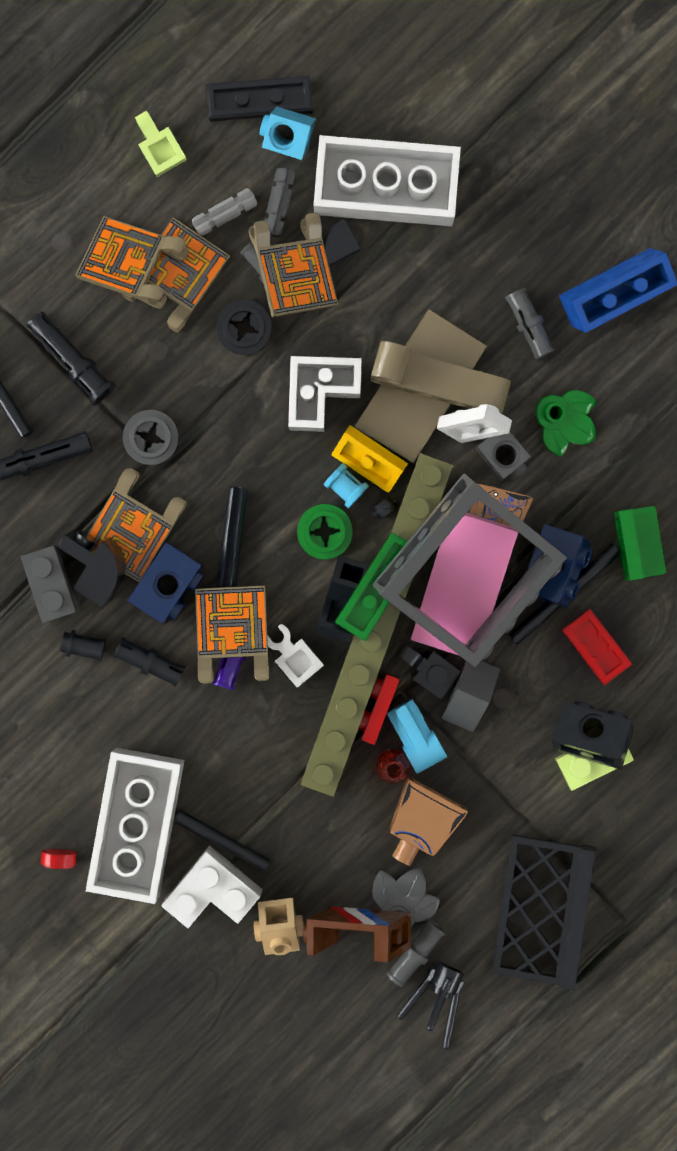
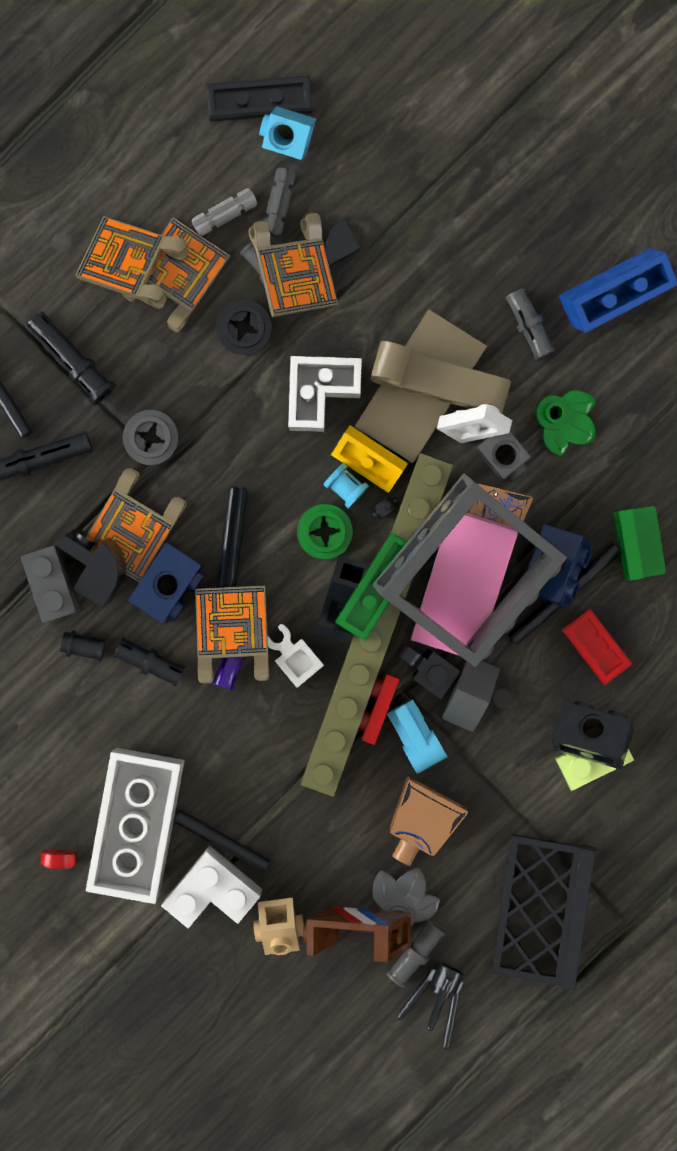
yellowish green plate [135,111,187,177] -> none
white brick [314,135,461,226] -> none
clear red cone [376,749,410,784] -> none

